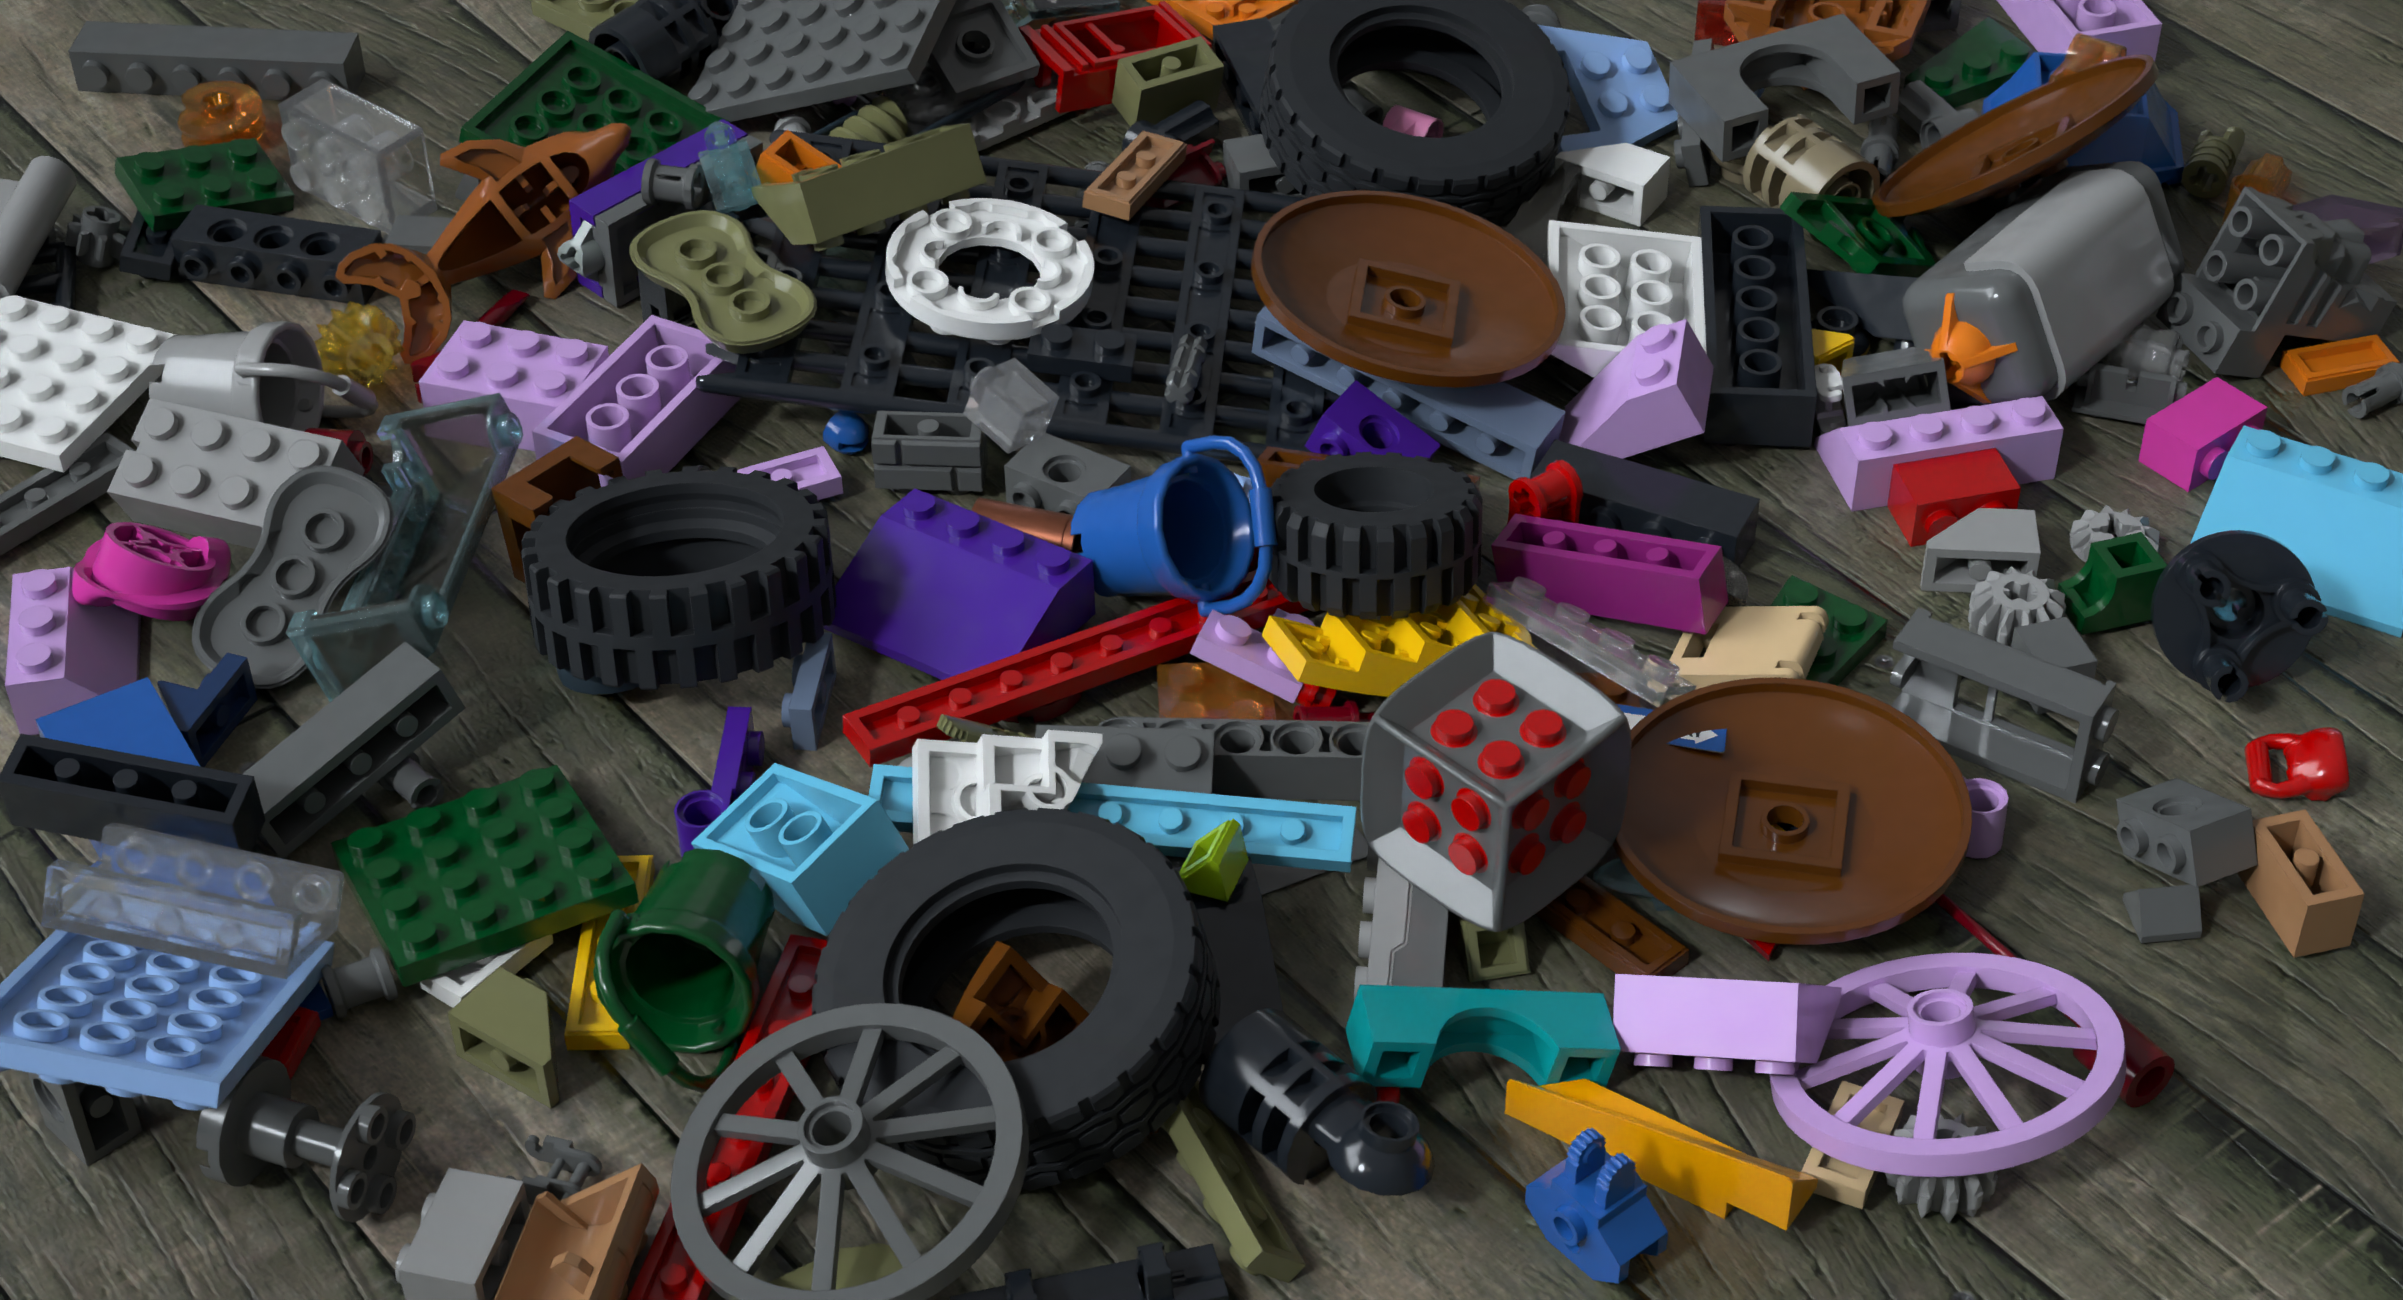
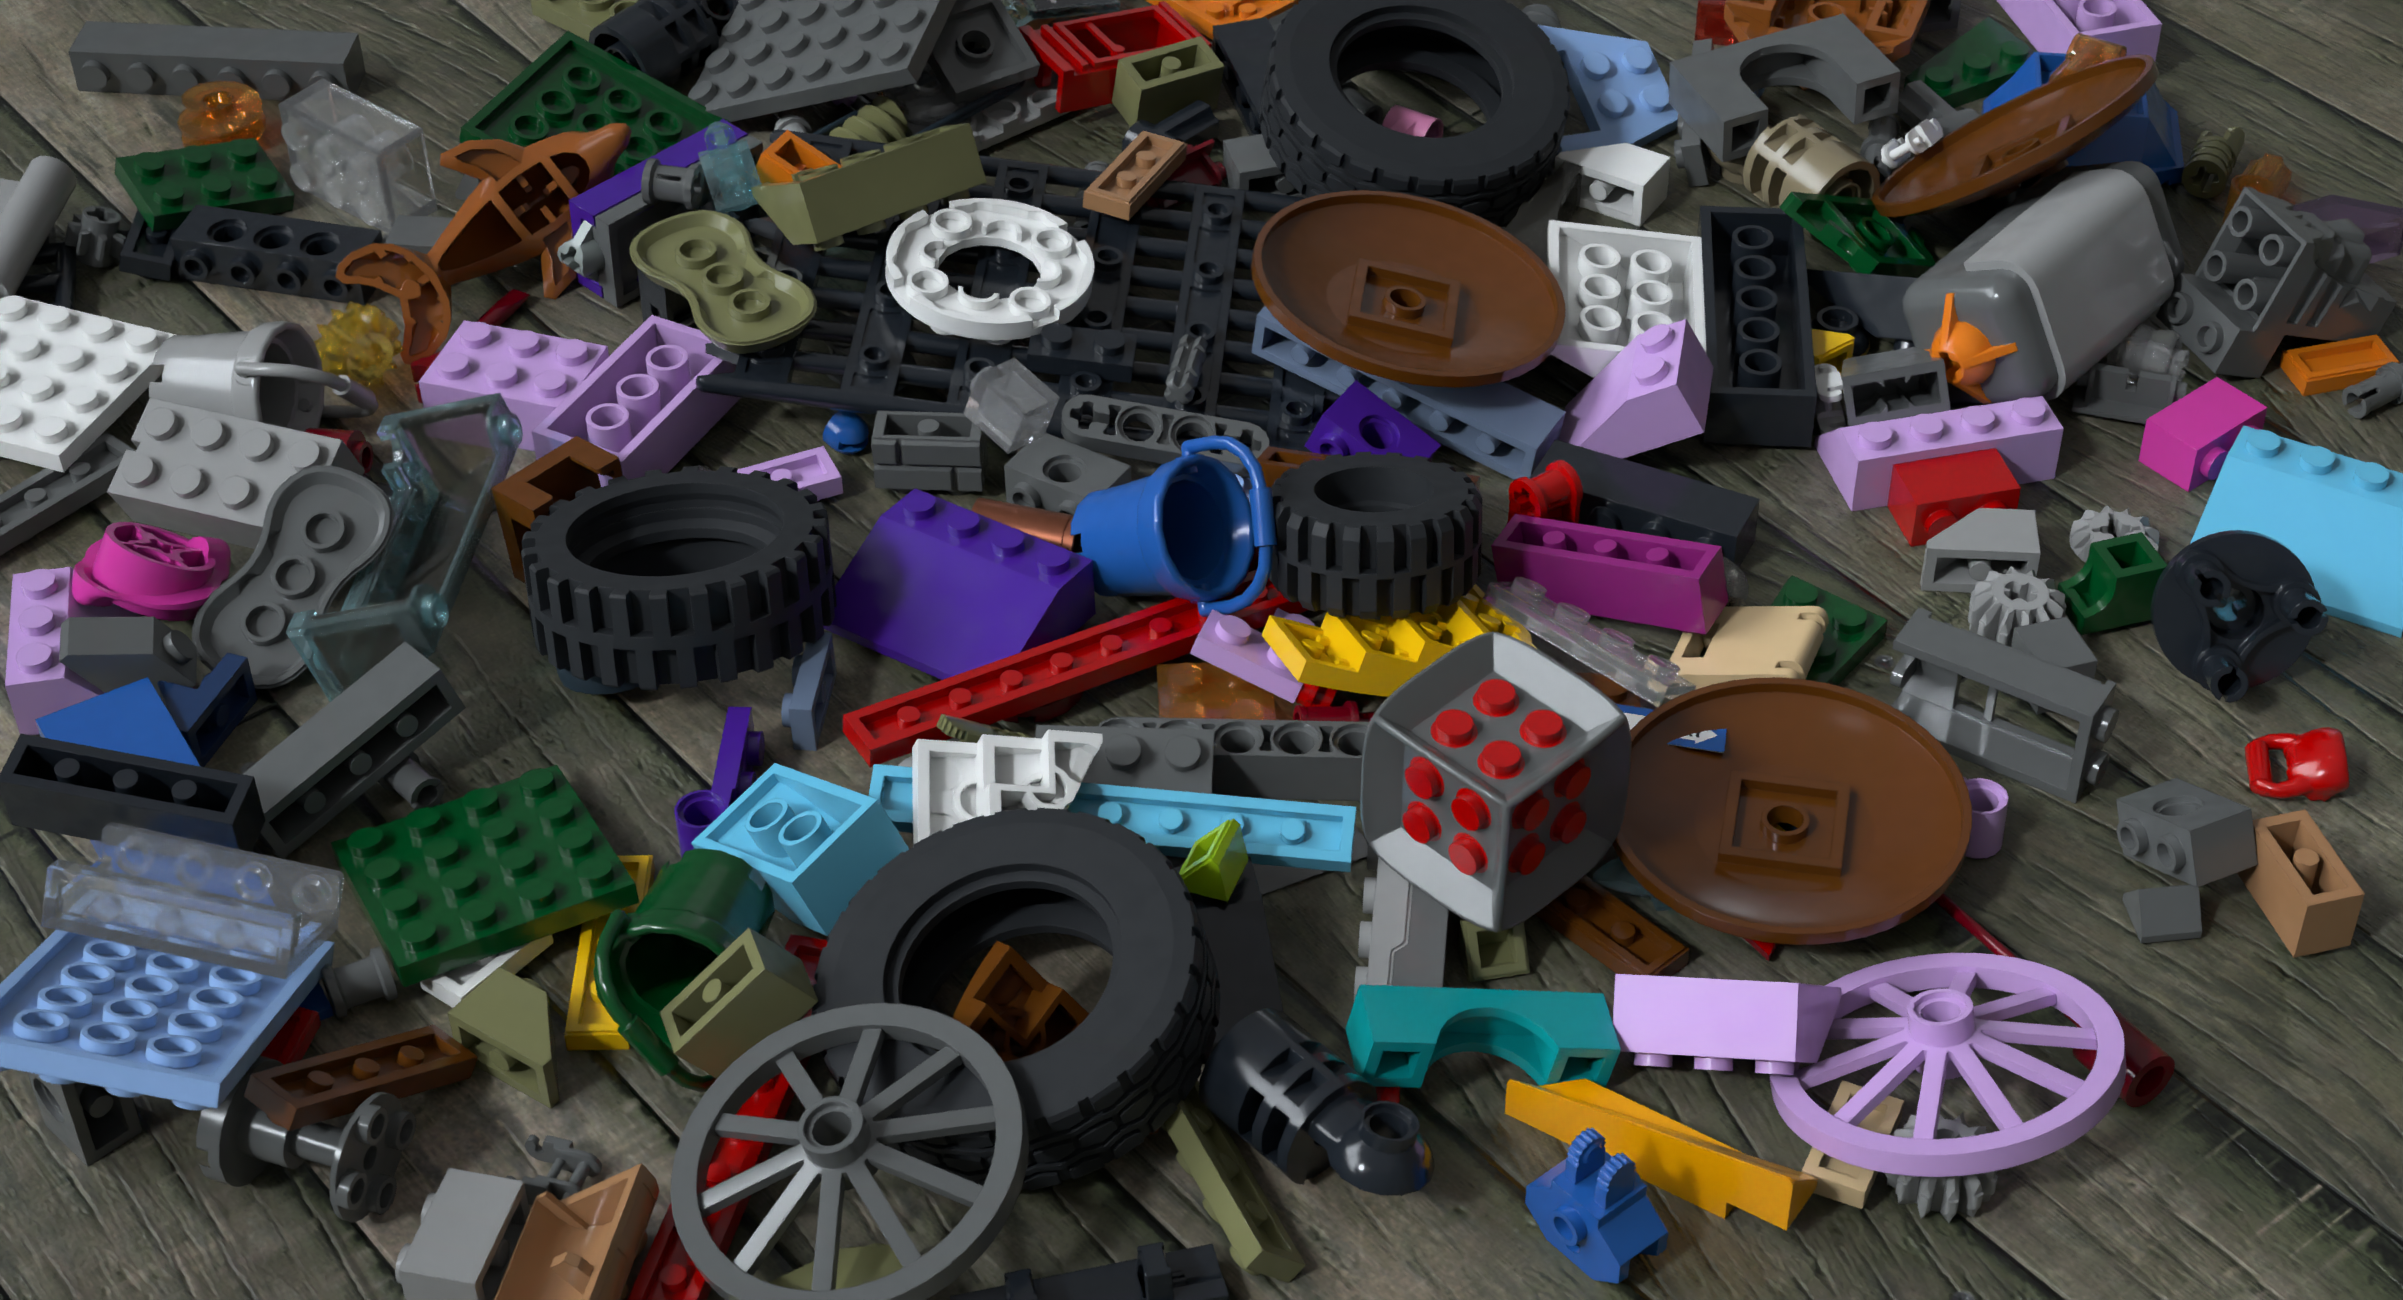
none -> dark grey slope [59,617,197,698]
none -> reddish brown plate [244,1024,478,1131]
none -> olive brick [660,928,818,1078]
none -> dark grey beam [1061,395,1269,477]
none -> white piece [1881,118,1943,169]

